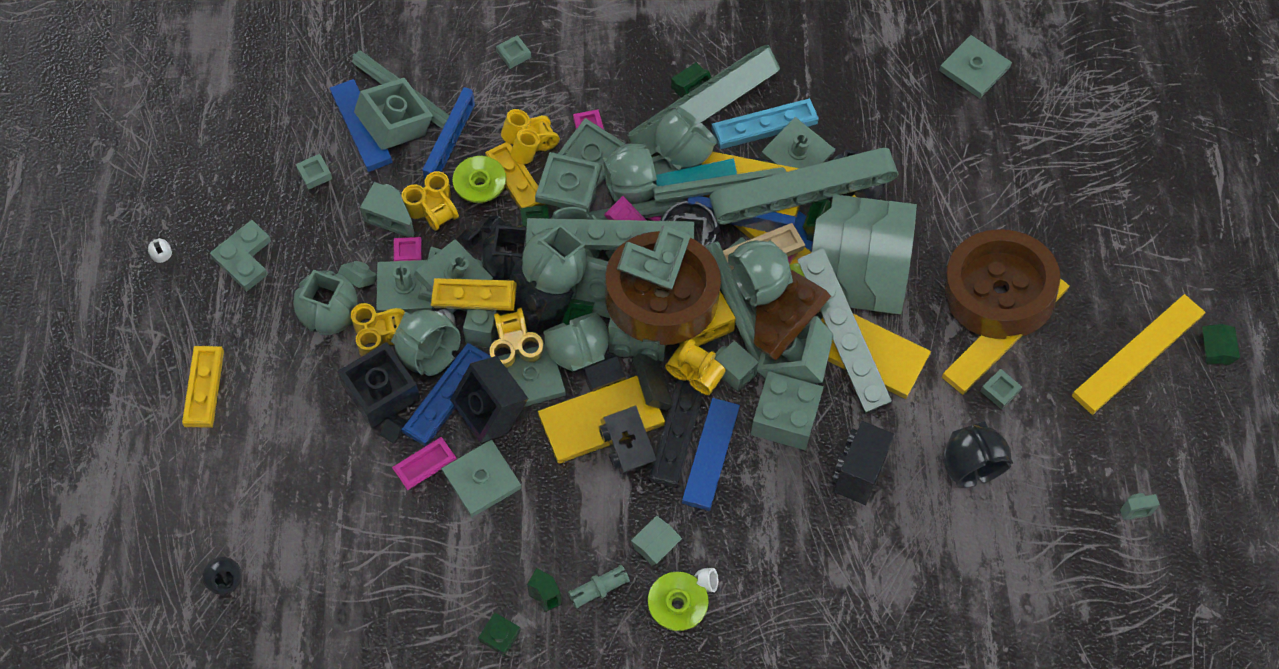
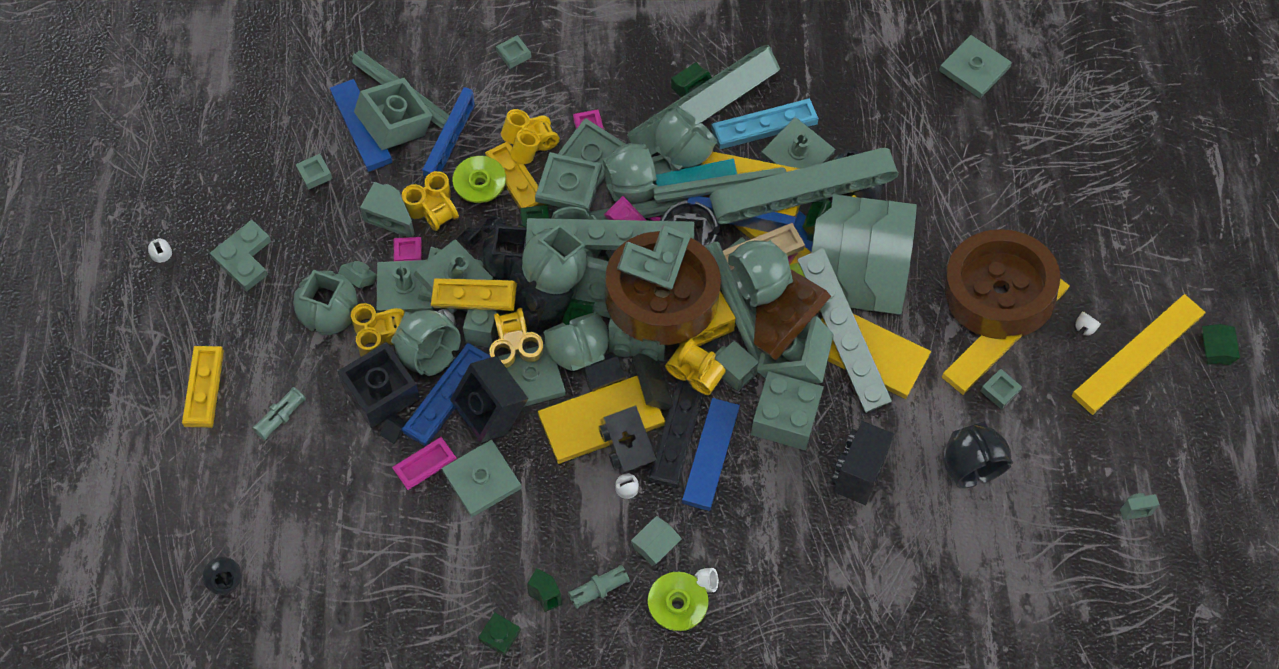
none -> sand green pin [252,387,306,440]
none -> white hinge [615,473,639,499]
none -> white hinge [1076,311,1101,335]

